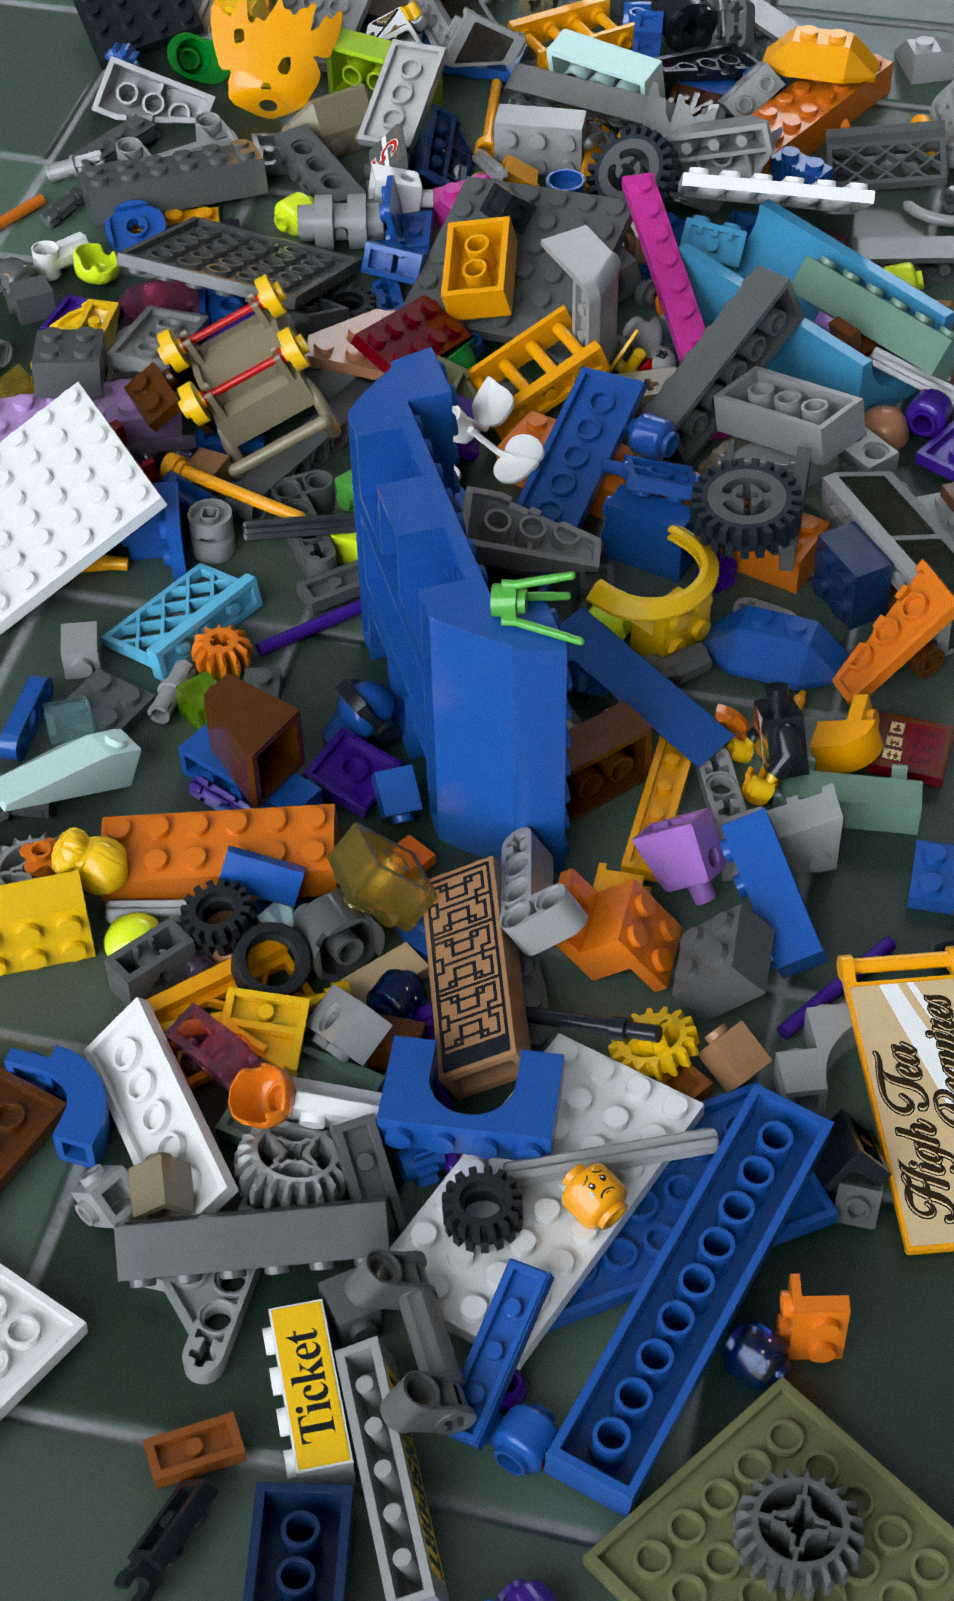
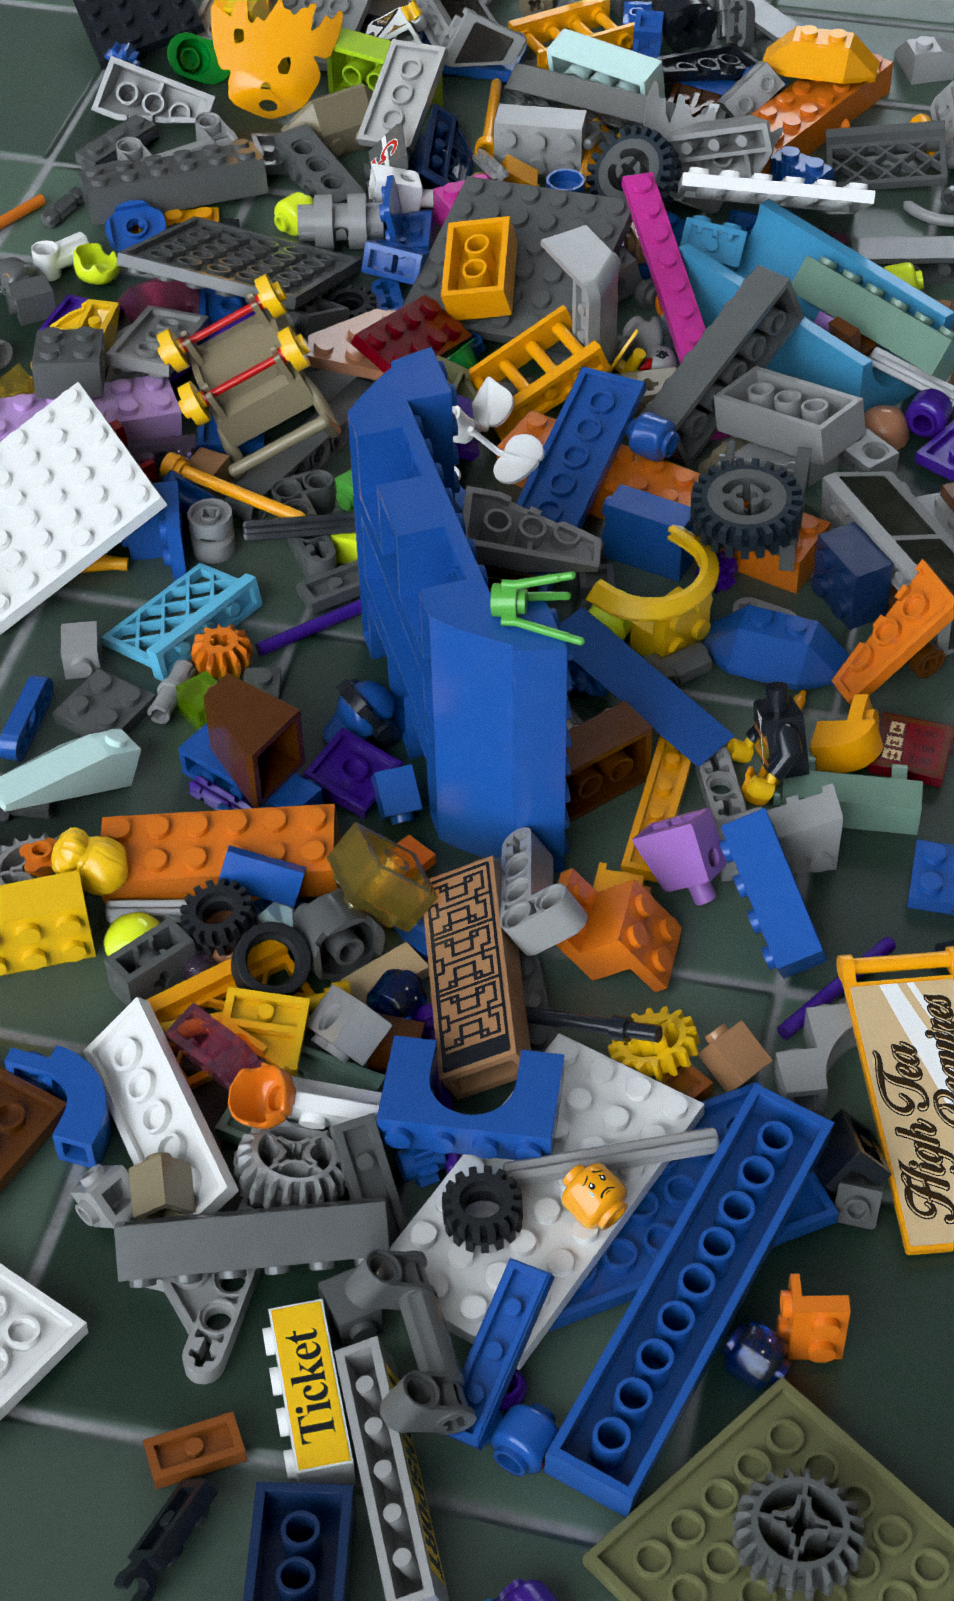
clear light blue panel [42,696,95,744] -> none
light grey axle [45,150,105,183] -> none
reddish brown bracket [124,362,214,436] -> none
black brick [479,182,537,234] -> none
blue plate [600,454,699,503] -> none
dark grey brick [672,903,775,1022] -> none
orange tile [715,704,751,741] -> none

